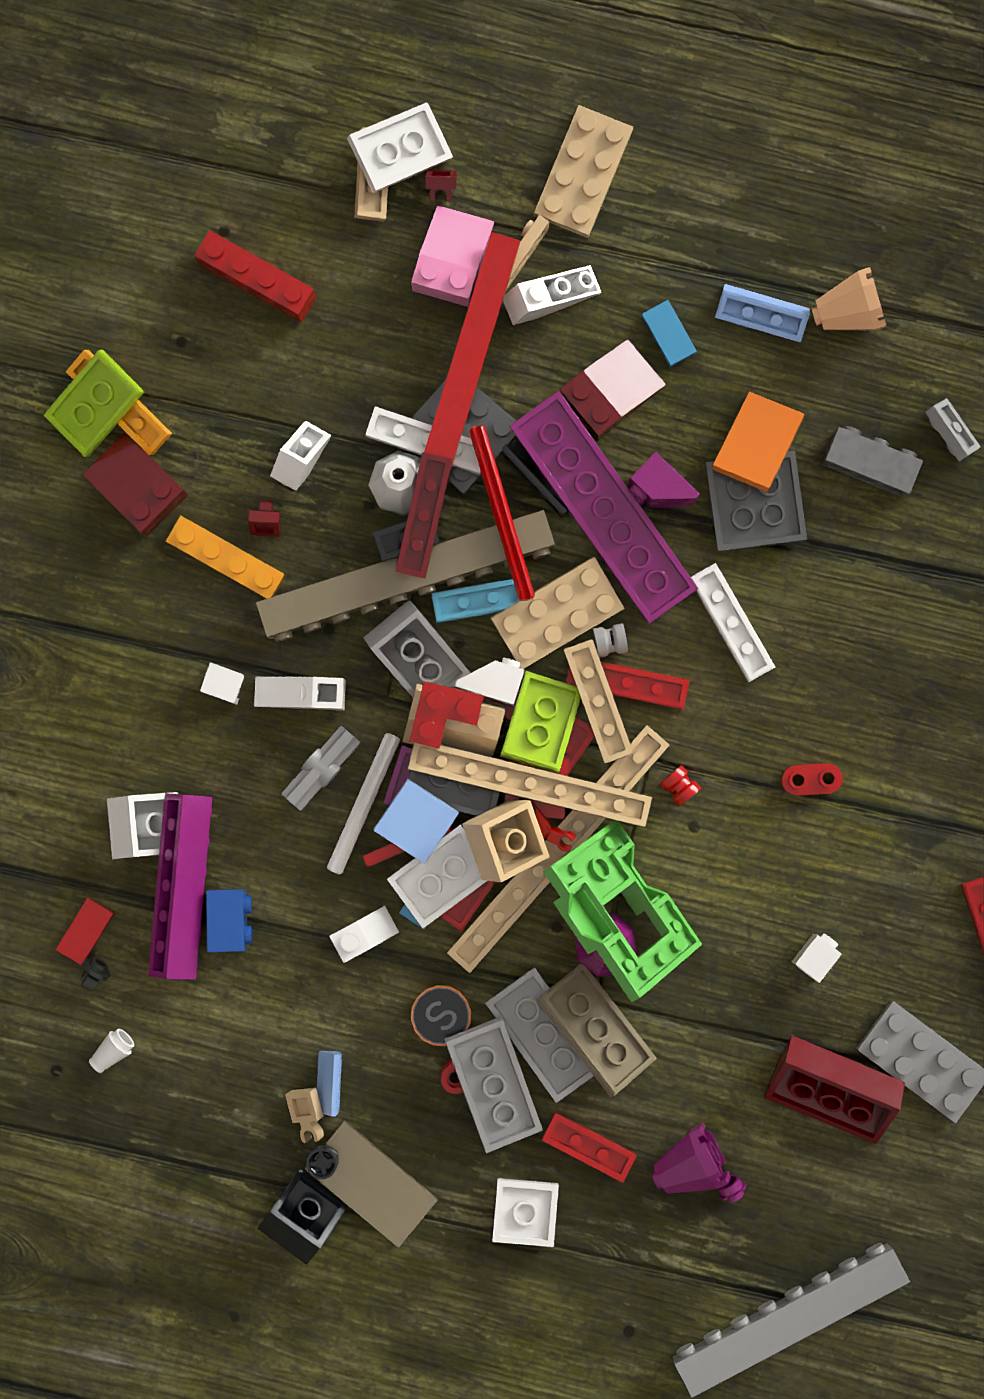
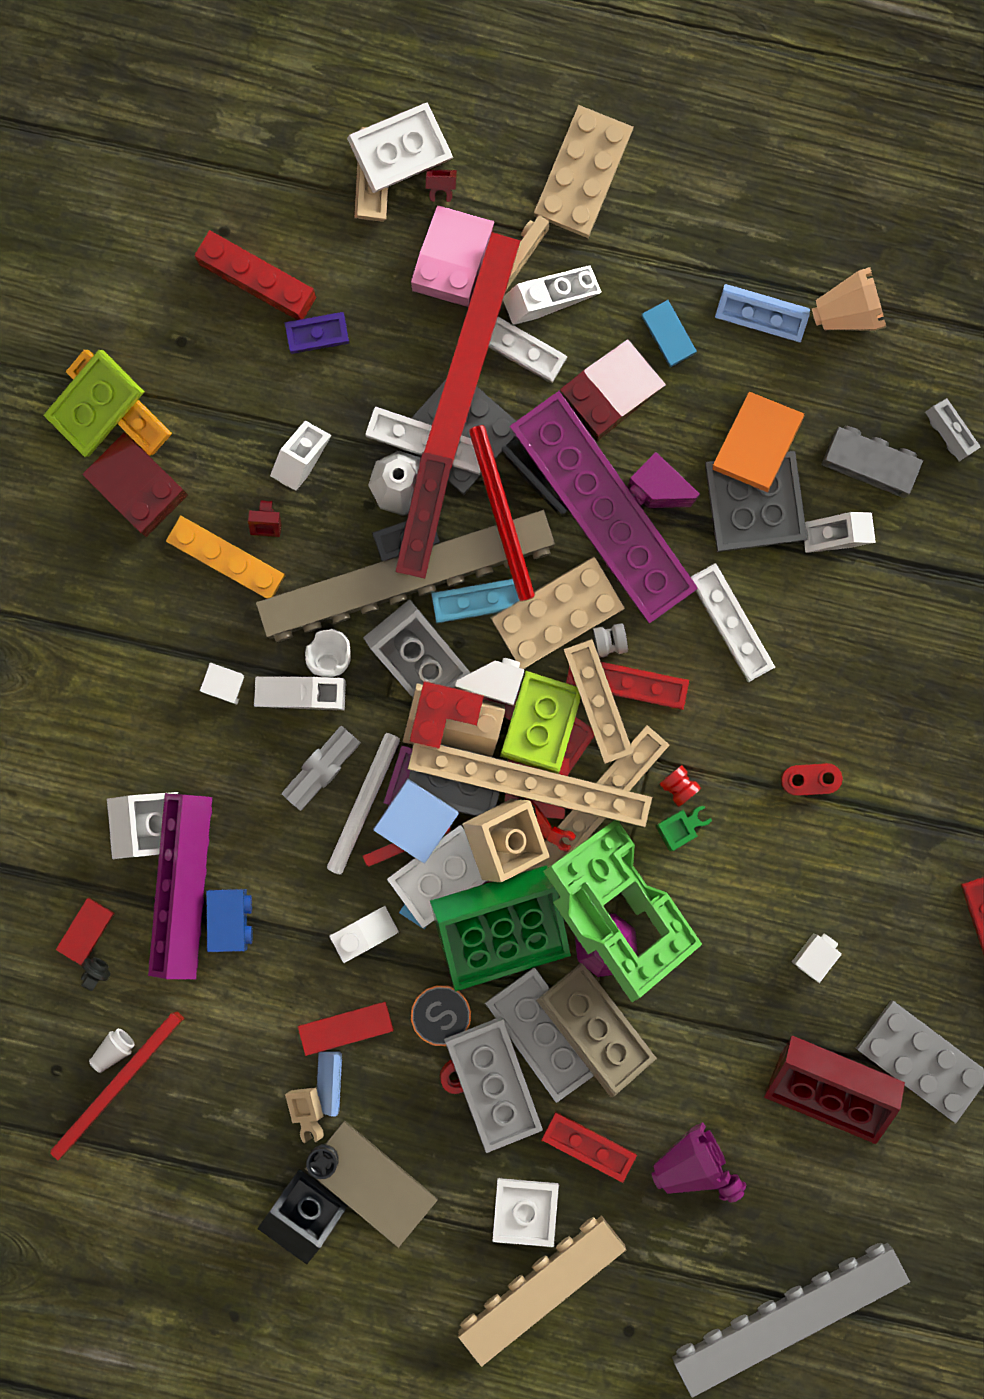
none -> red tile [50,1012,185,1160]
none -> dark purple plate [285,312,349,354]
none -> red tile [298,1001,394,1056]
none -> white hair [305,629,351,678]
none -> green slope [430,865,571,992]
none -> tan brick [458,1215,626,1367]
none -> white tile [489,317,567,384]
none -> green plate [655,806,712,852]
none -> white slope [804,512,876,553]

